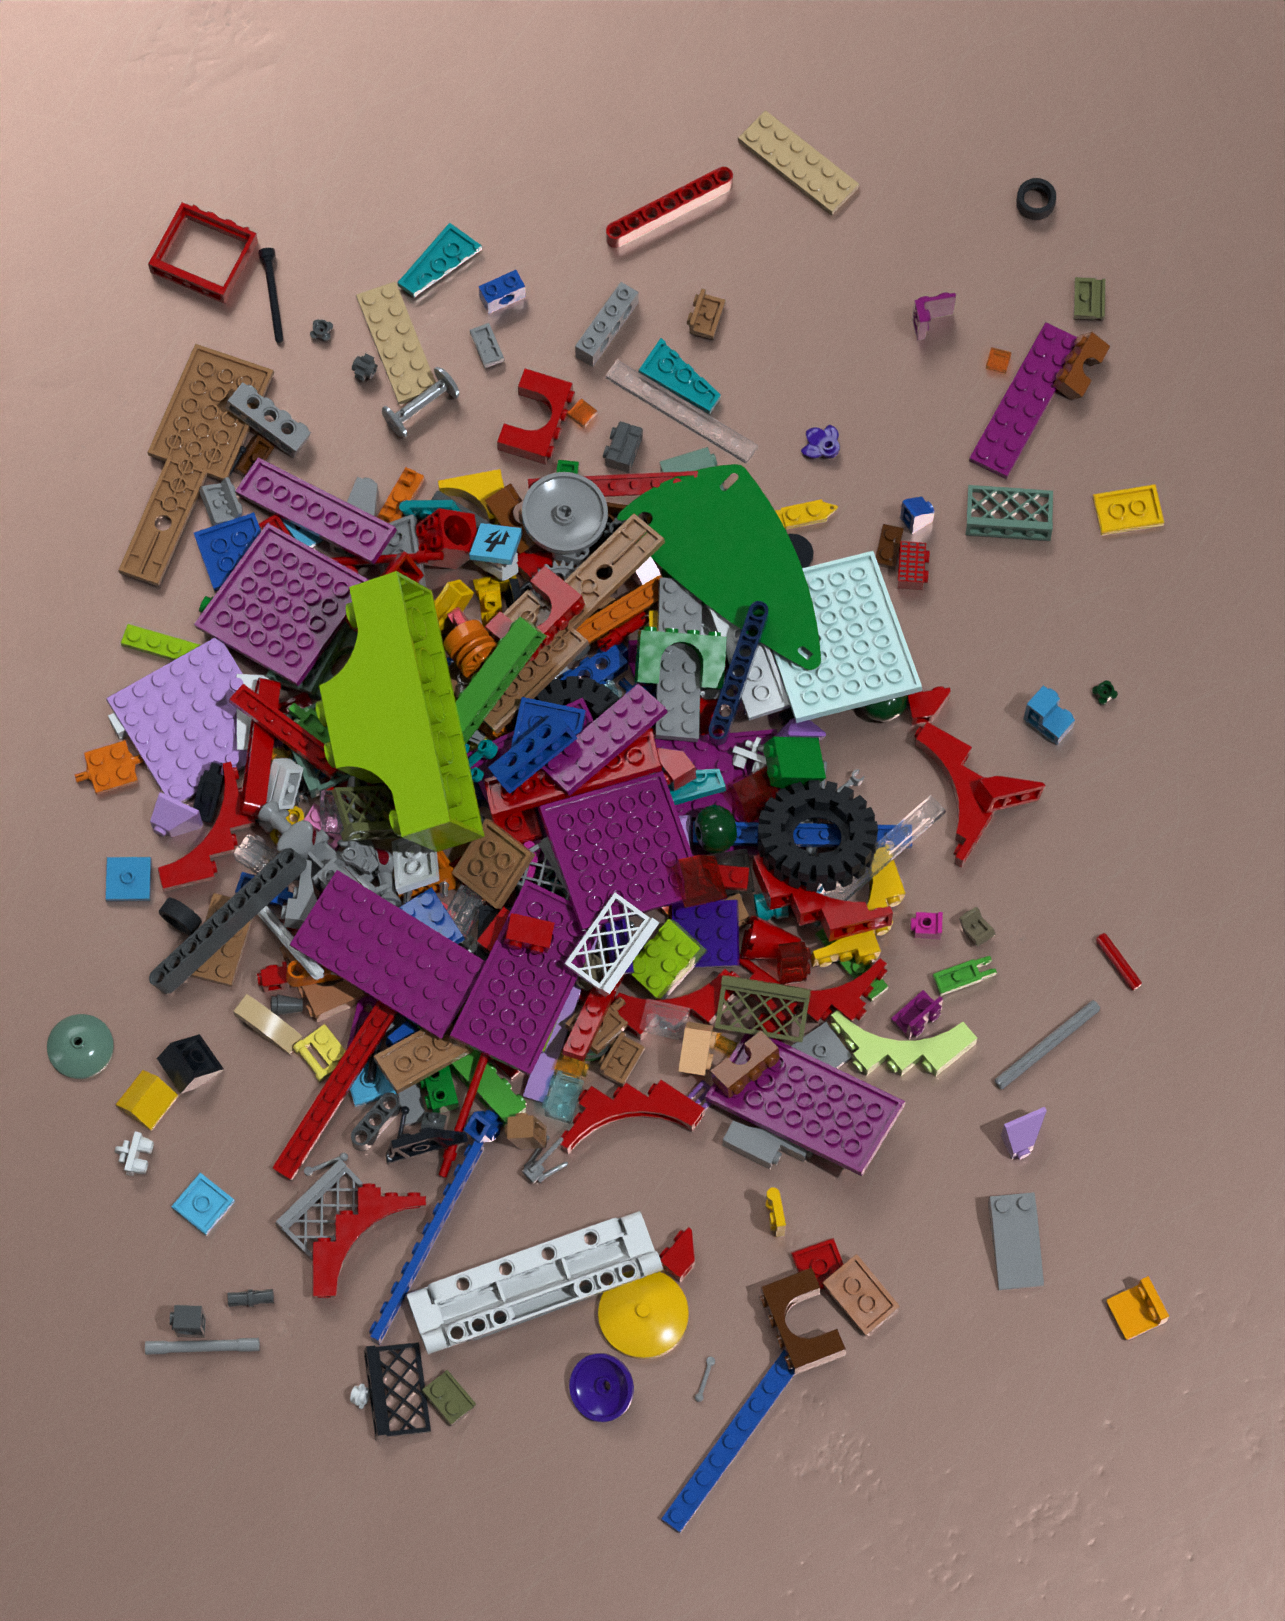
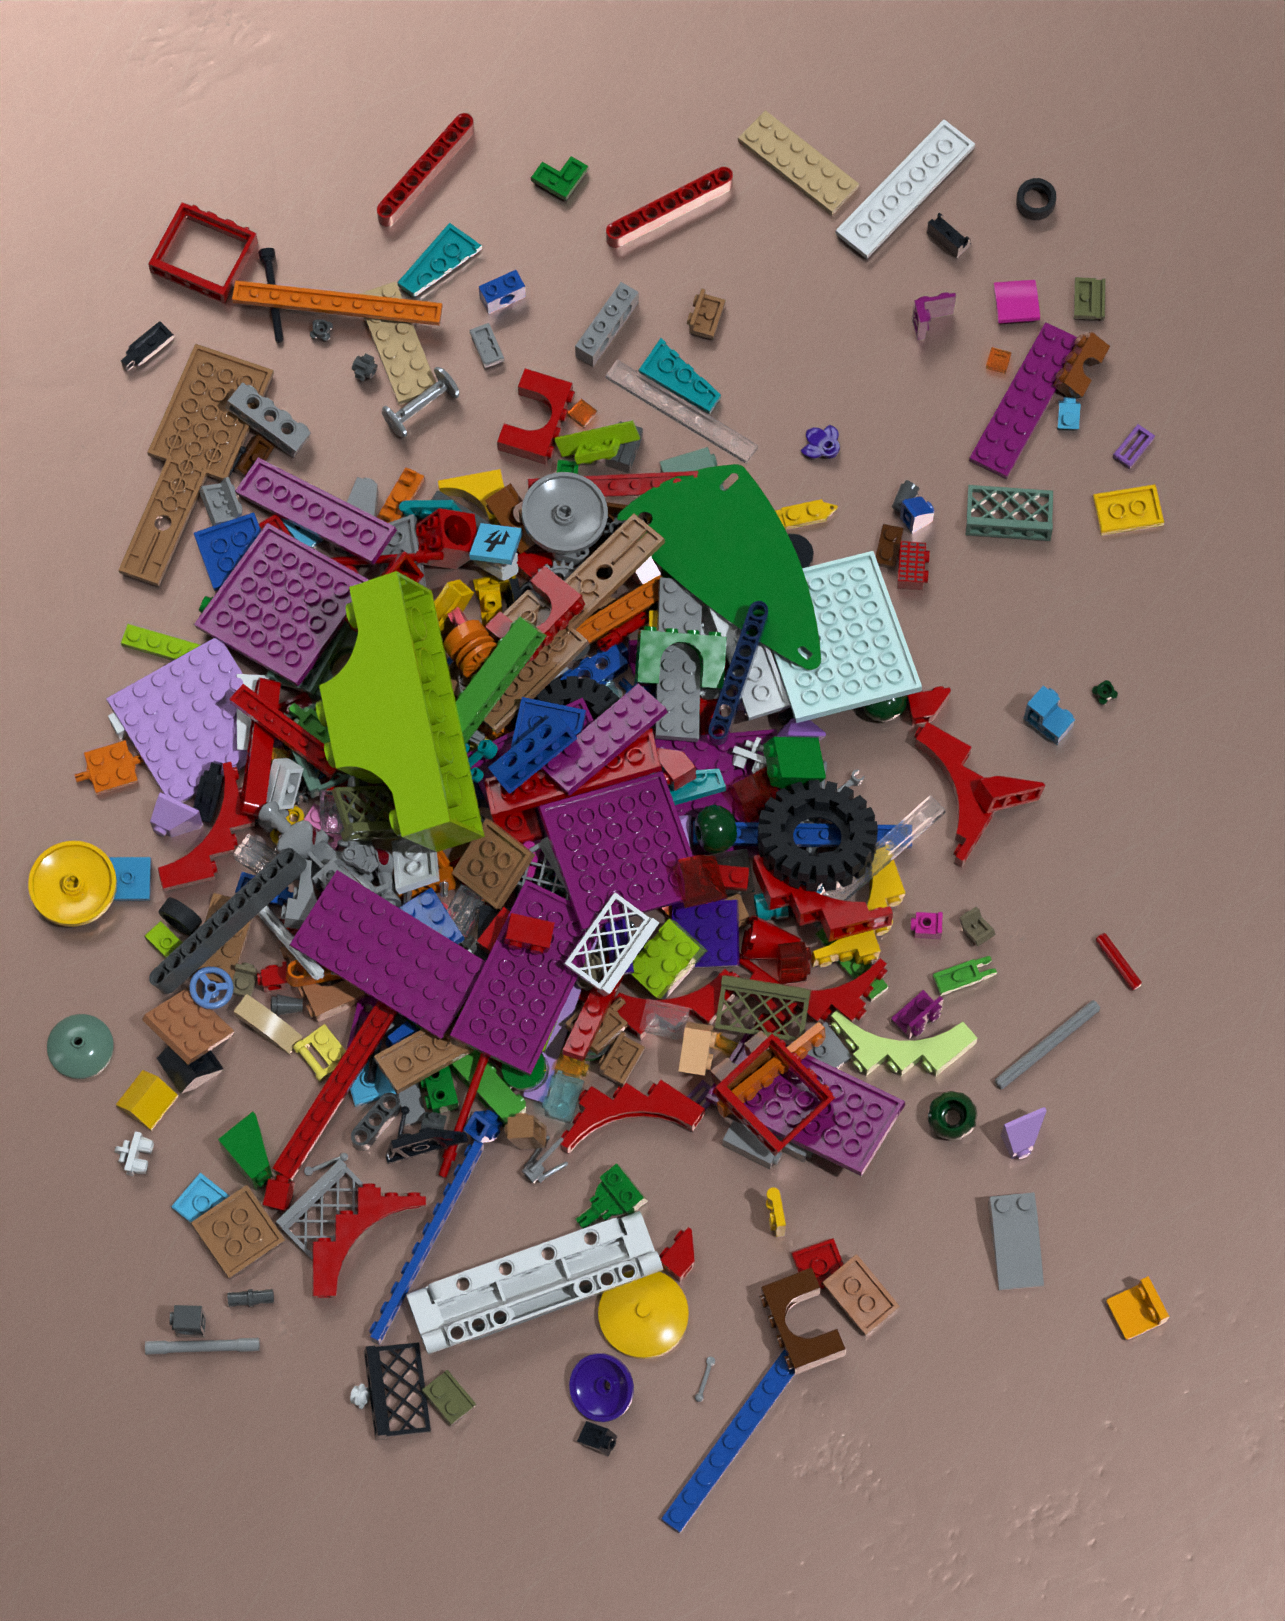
none -> yellow dish [28,841,117,927]
none -> black hinge [121,321,175,371]
none -> nougat plate [142,987,234,1065]
none -> lime plate [145,921,183,958]
none -> medium blue piece [189,966,234,1009]
none -> medium nougat plate [191,1185,285,1279]
none -> green slope [218,1111,273,1190]
none -> orange plate [232,280,443,326]
none -> dark tan bracket [233,962,258,997]
none -> red brick [263,1175,295,1210]
none -> red beam [376,113,474,227]
none -> green piece [502,1053,549,1092]
none -> green plate [531,156,588,201]
none -> lime bracket [555,420,640,464]
none -> green brick [575,1163,648,1229]
none -> black bracket [577,1421,617,1456]
none -> red window [712,1034,835,1156]
none -> orange plate [717,1022,826,1118]
none -> white plate [835,120,975,259]
none -> dark grey cone [891,480,920,513]
none -> black hinge [927,213,971,258]
none -> dark green piece [928,1091,978,1140]
none -> dark pink slope [993,280,1040,323]
none -> medium azure bracket [1057,397,1081,429]
none -> medium lavender tile [1112,424,1155,469]

